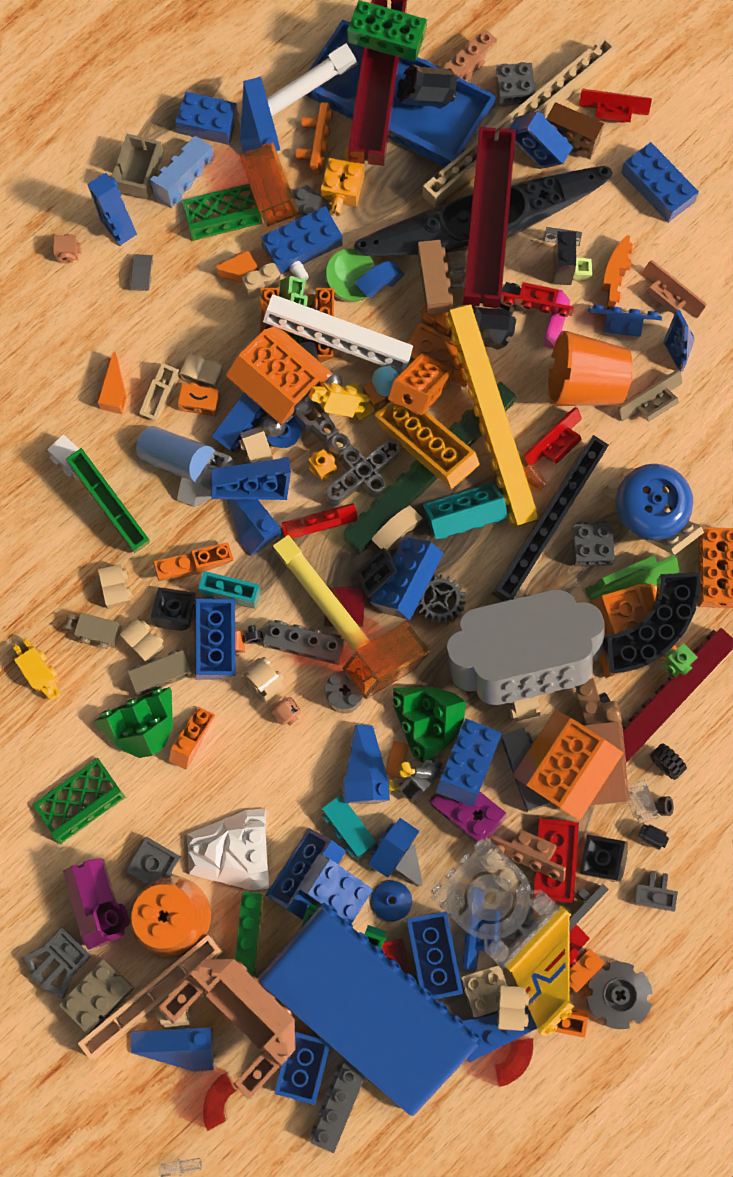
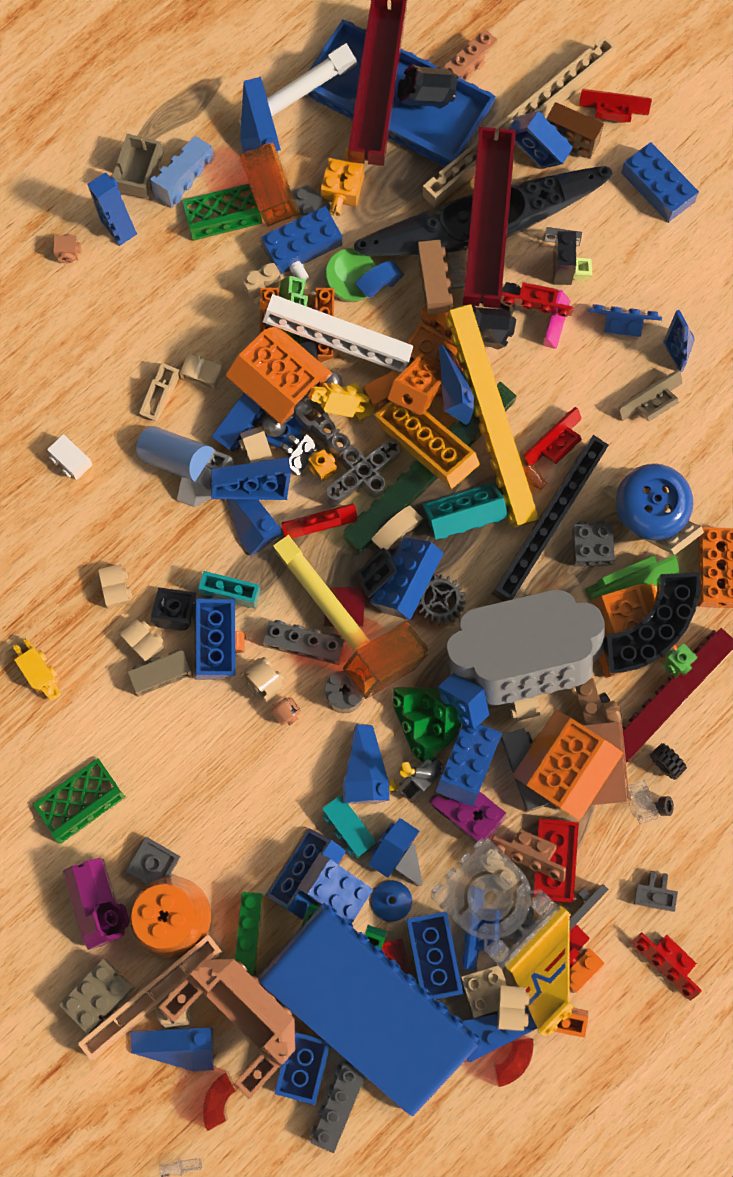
dark grey plate [22,927,92,999] -> none
dark tan brick [63,613,121,649] -> none
green brick [66,447,150,554] -> none
green brick [94,687,173,758] -> none
orange slope [97,352,127,414] -> none
dark grey slope [131,254,153,291] -> none
orange slope [153,542,233,582] -> none
orange slope [169,707,215,770] -> none
blue brick [176,91,238,145] -> none
orange brick [178,383,221,417] -> none
white wedge [187,809,270,891] -> none
orange slope [216,251,259,284] -> none
black tile [243,625,264,644] -> none
orange plate [296,103,333,175] -> none
green brick [347,0,427,62] -> none
medium azure hair [372,366,399,397] -> none
orange sticker [386,741,409,778] -> none
dark grey brick [495,62,535,106] -> none
orange cone [548,330,632,406] -> none
black slope [579,835,628,882] -> none
dark grey piece [586,962,653,1029] -> none
orange slope [601,235,633,309] -> none
black brick [637,824,669,850] -> none
nougat bracket [642,260,707,318] -> none
none -> hinge [280,434,319,476]
none -> blue brick [438,672,489,730]
none -> blue wedge [439,345,474,425]
none -> red bracket [631,932,702,1001]

